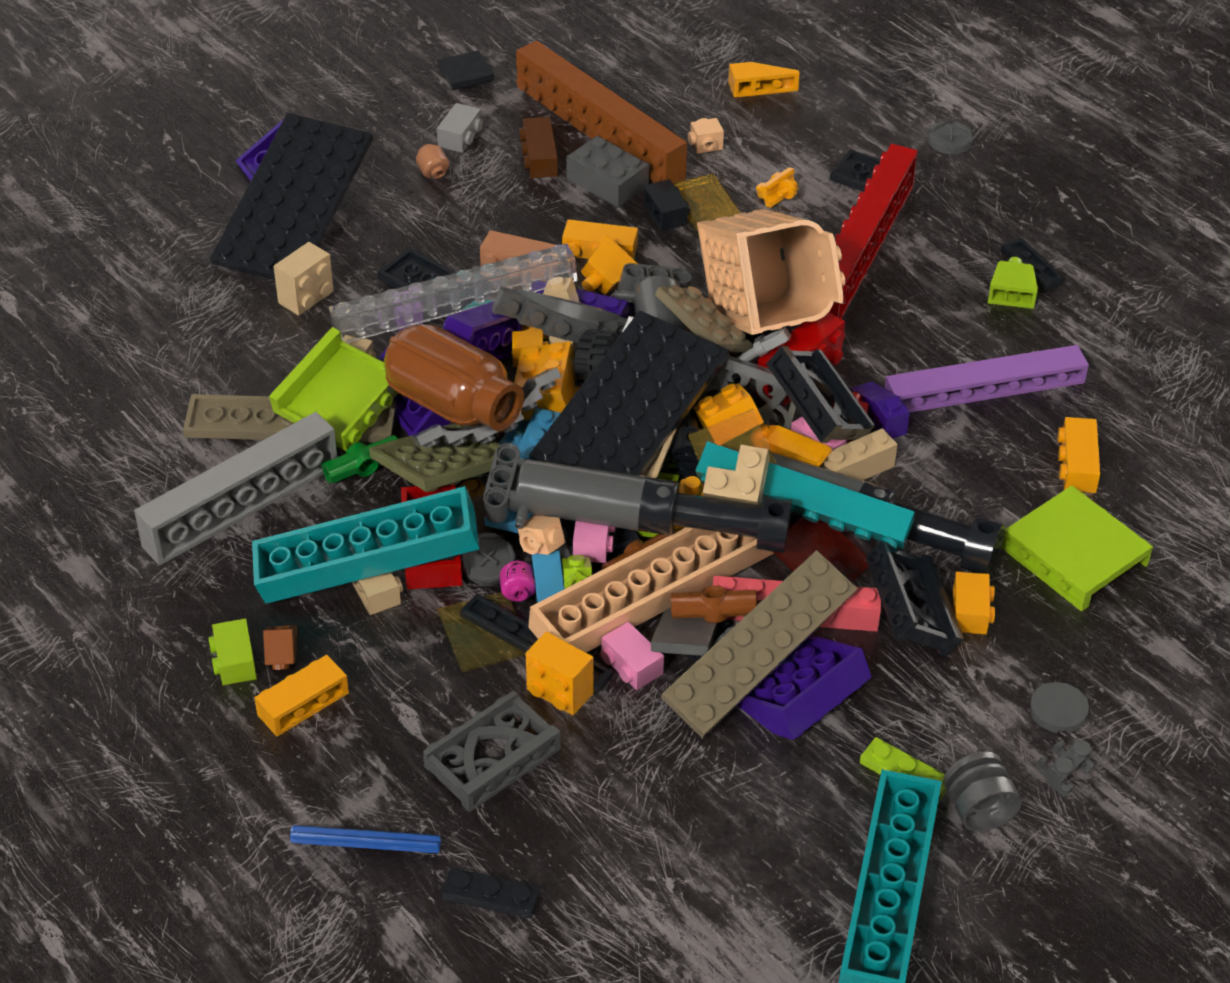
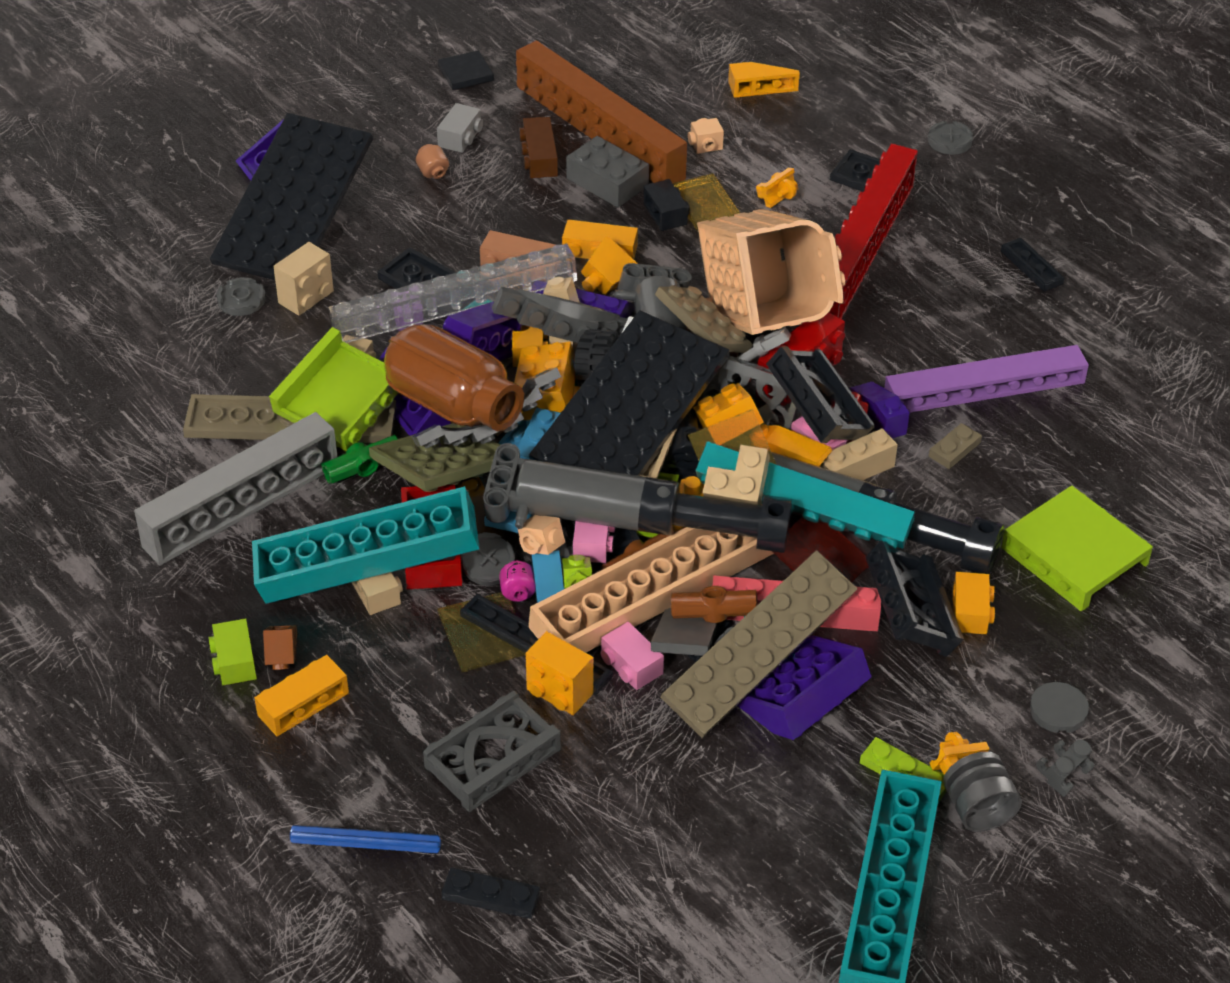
lime torso [988,257,1038,309] -> none
light orange brick [1057,417,1100,493] -> none
none -> dark grey tile [216,277,266,316]
none -> dark tan plate [928,423,982,469]
none -> light orange hips [929,732,990,775]

